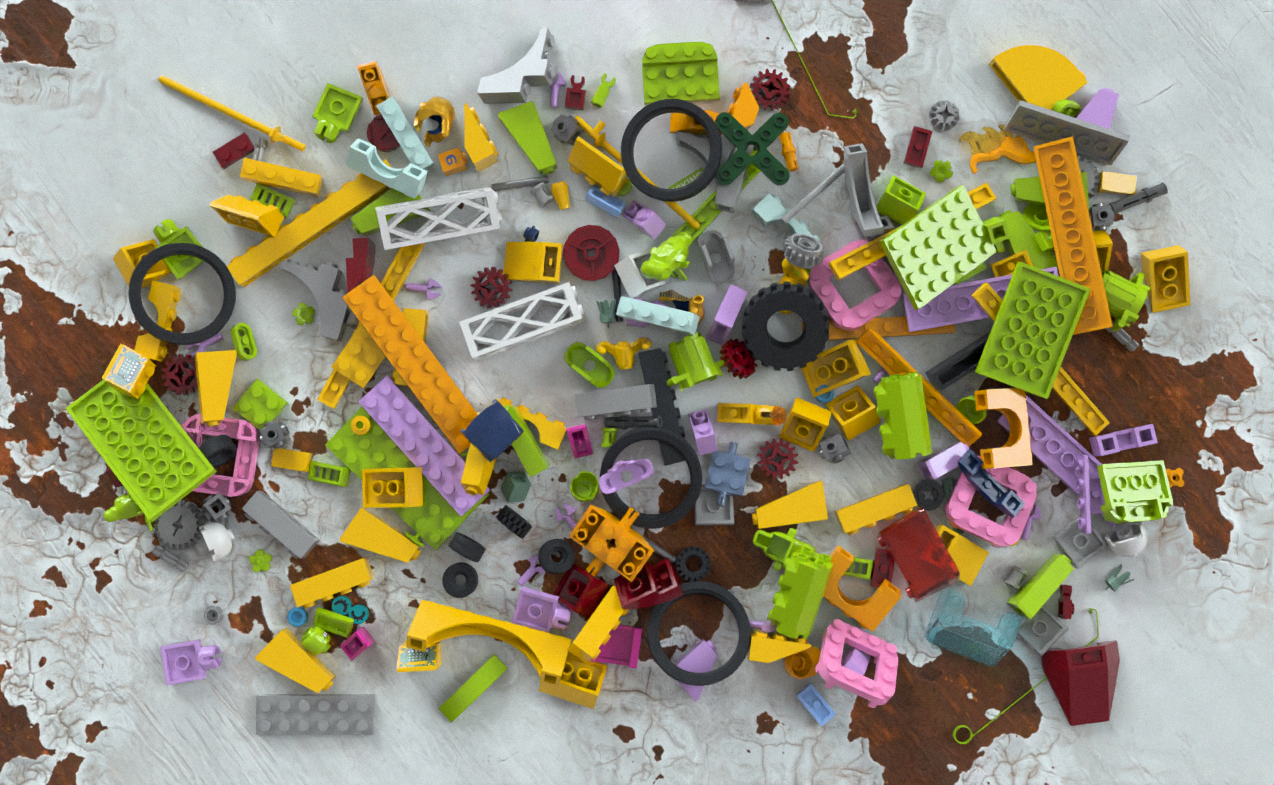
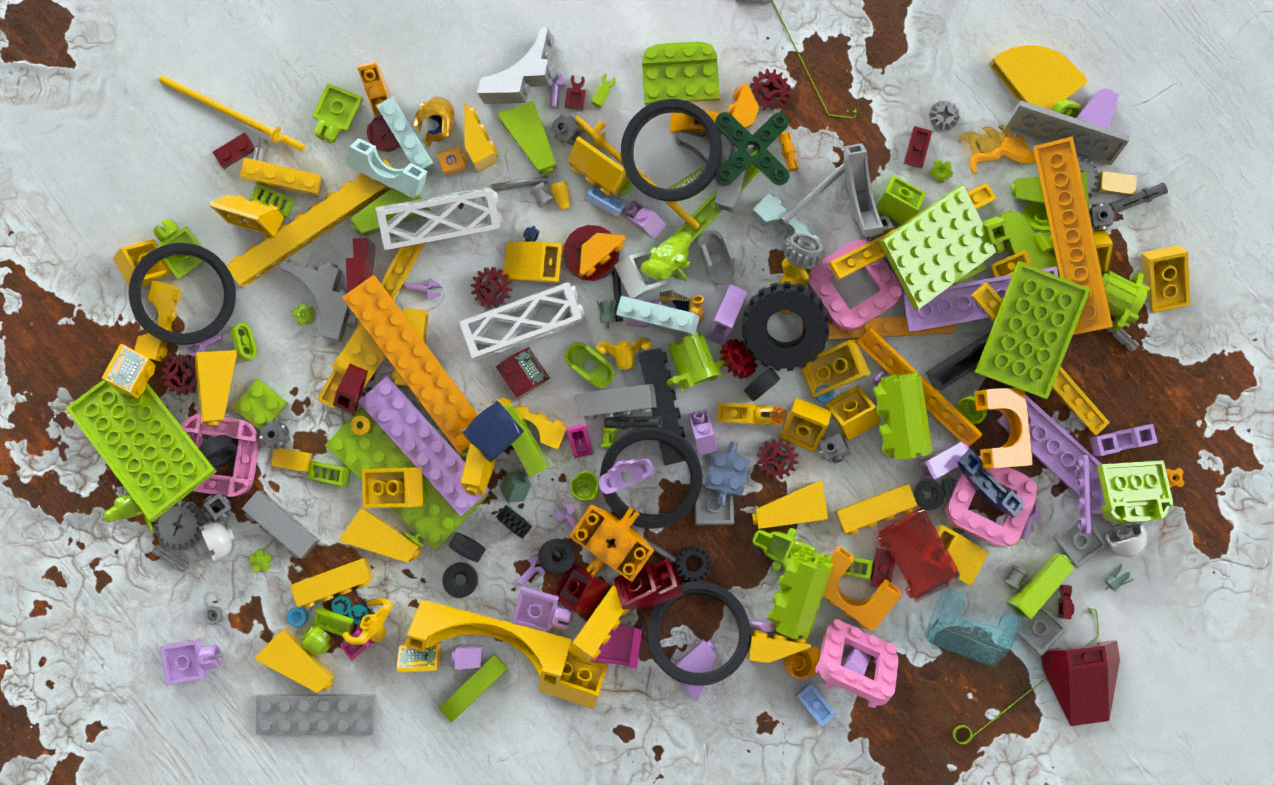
none -> dark red slope [333,363,368,416]
none -> yellow piece [342,598,393,645]
none -> lavender slope [451,644,484,669]
none -> dark red slope [495,347,550,400]
none -> light orange slope [579,233,626,278]
none -> black tyre [744,367,781,401]

